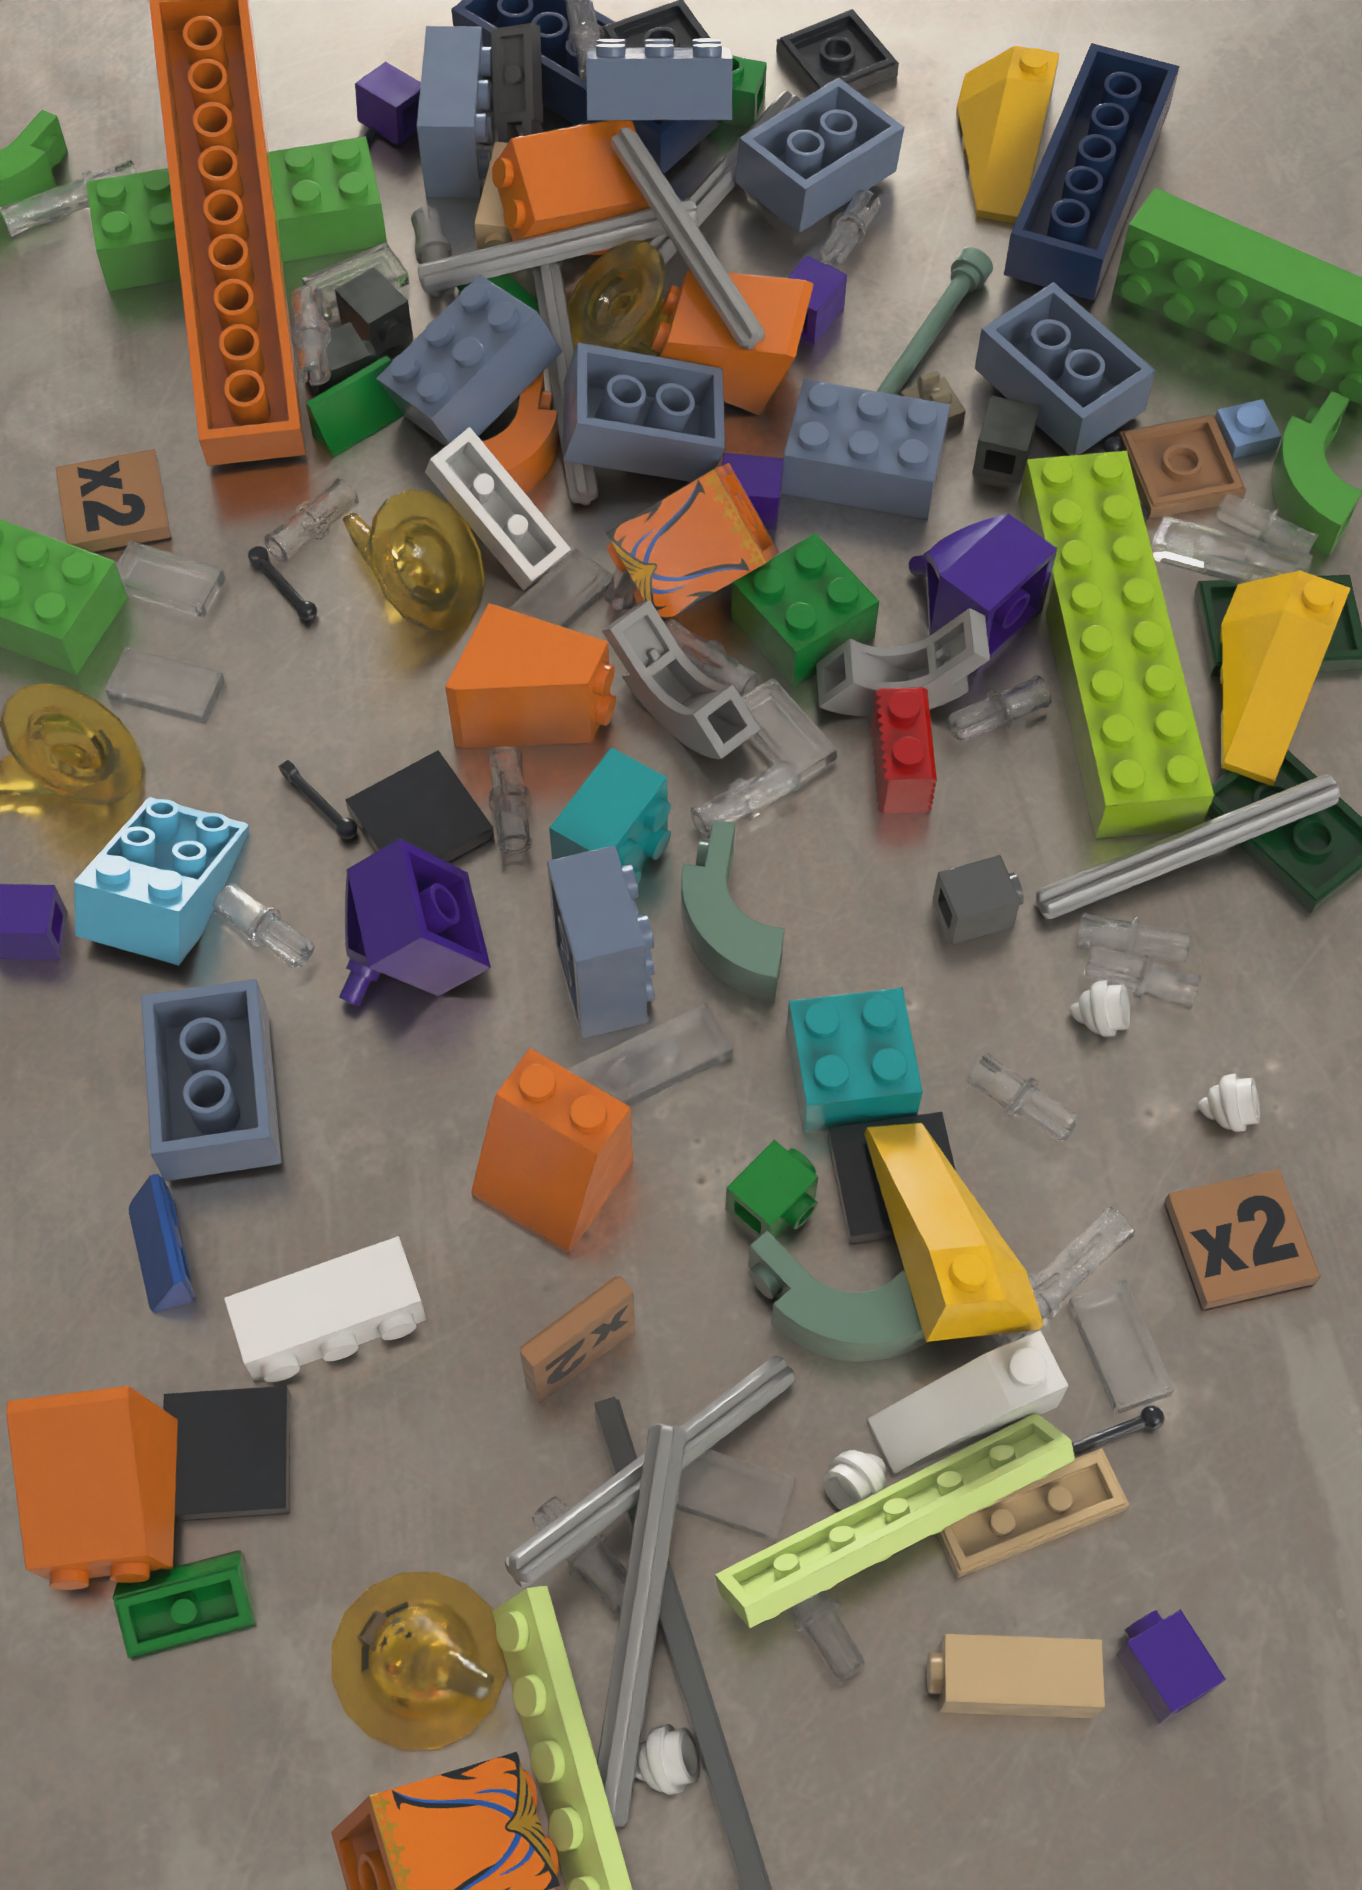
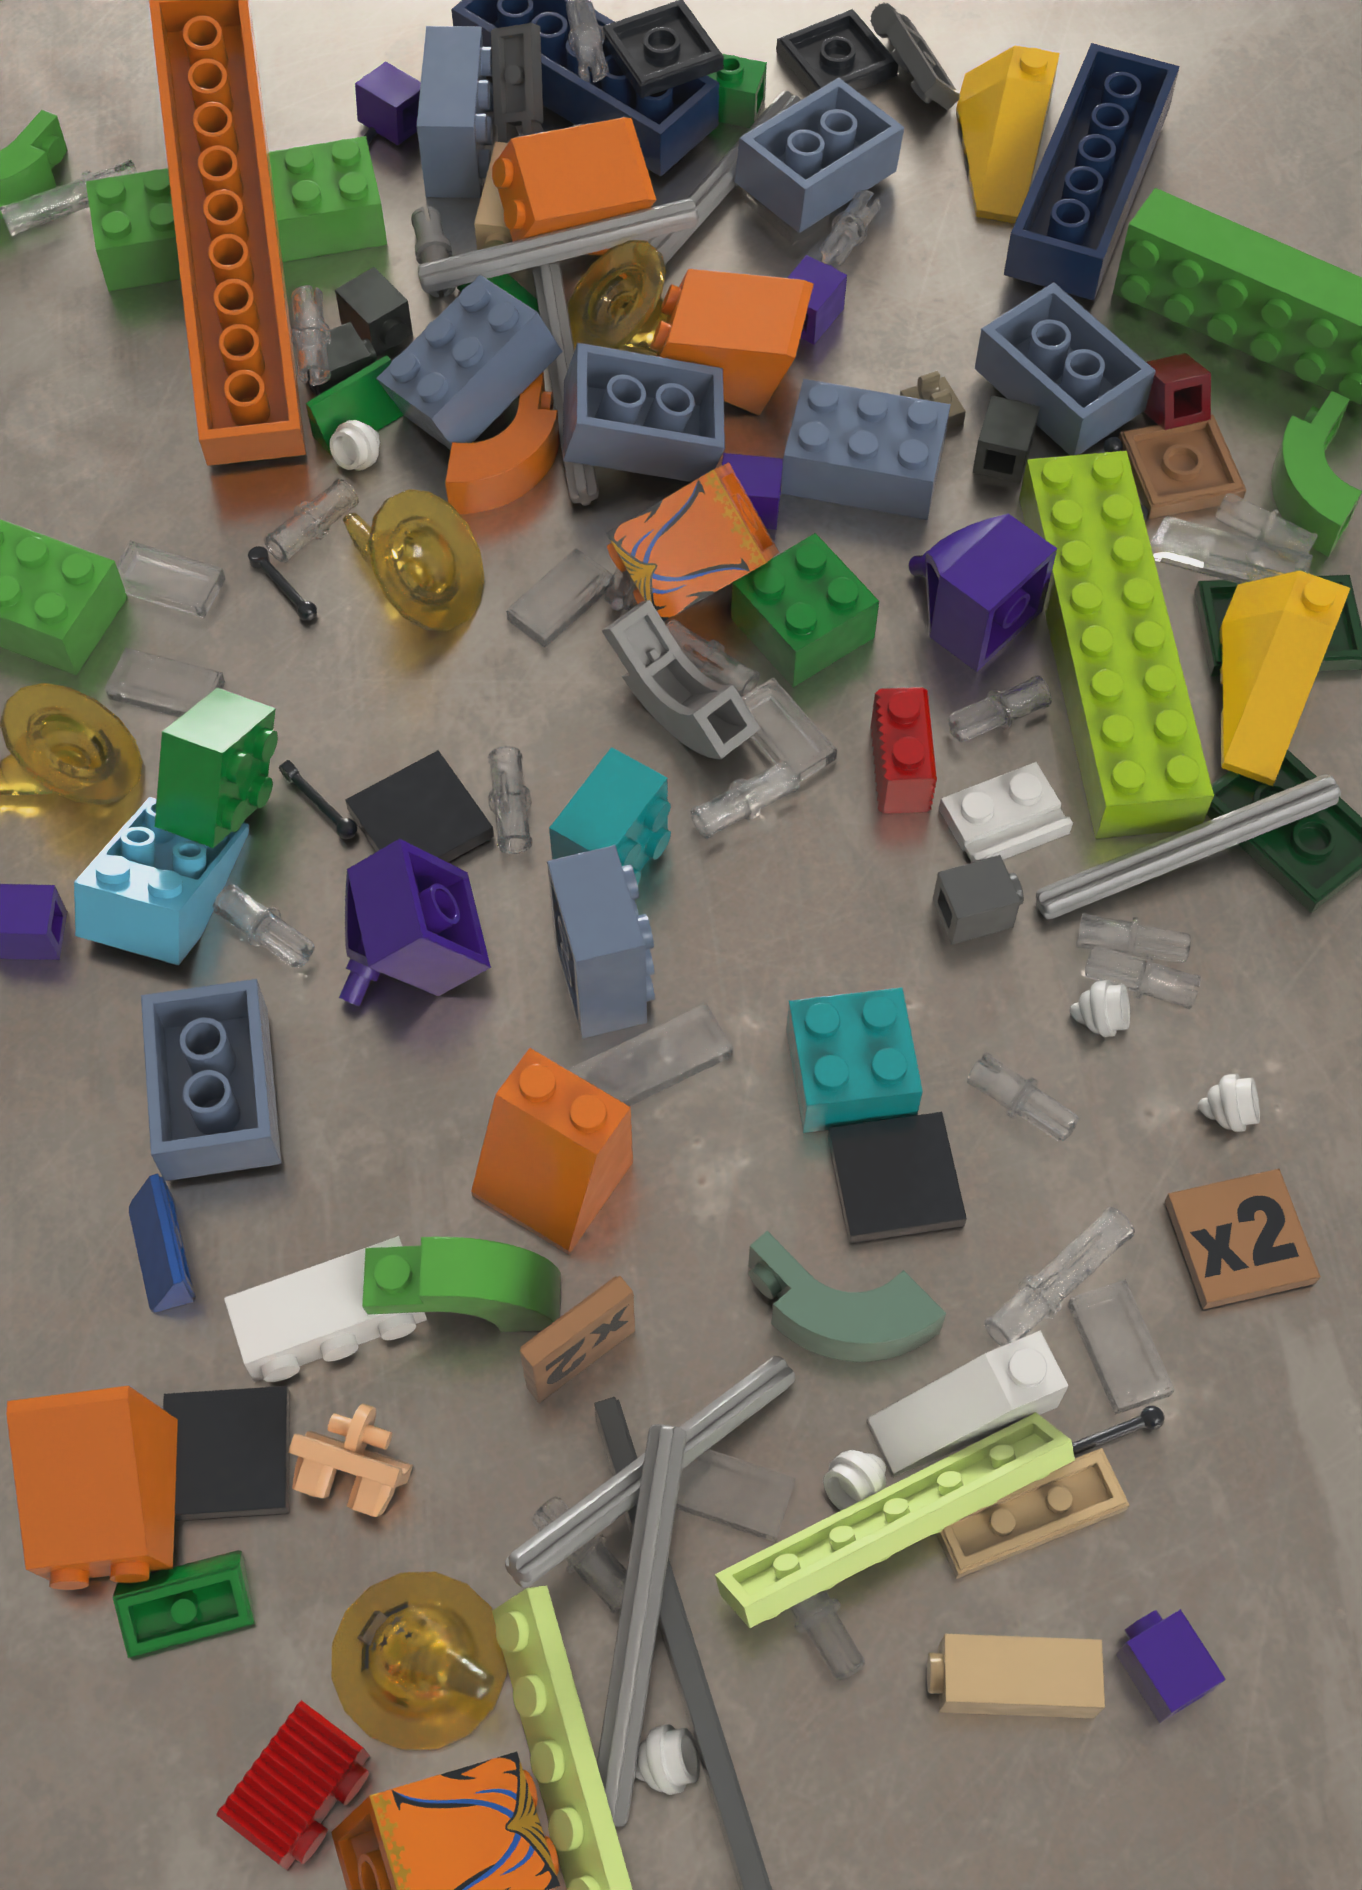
medium nougat tile [55,449,171,552] -> none
clear tile [302,242,409,321] -> none
white brick [425,427,571,591] -> none
orange slope [445,603,616,749] -> none
sand blue brick [586,39,733,120] -> none
light grey axle [611,127,765,350] -> none
sand green arch [681,820,785,1003] -> none
green brick [725,1140,818,1239] -> none
light grey arch [816,608,990,717] -> none
yellow wedge [864,1123,1044,1342] -> none
sand green piece [877,247,993,395] -> none
light blue plate [1215,399,1282,459] -> none
none -> green brick [154,688,278,848]
none -> red brick [216,1700,370,1870]
none -> light nougat hips [288,1403,413,1517]
none -> white plate [330,420,380,471]
none -> bright green arch [362,1236,561,1332]
none -> dark grey hinge [870,2,960,110]
none -> white plate [939,762,1073,863]
none -> dark red brick [1143,353,1211,430]

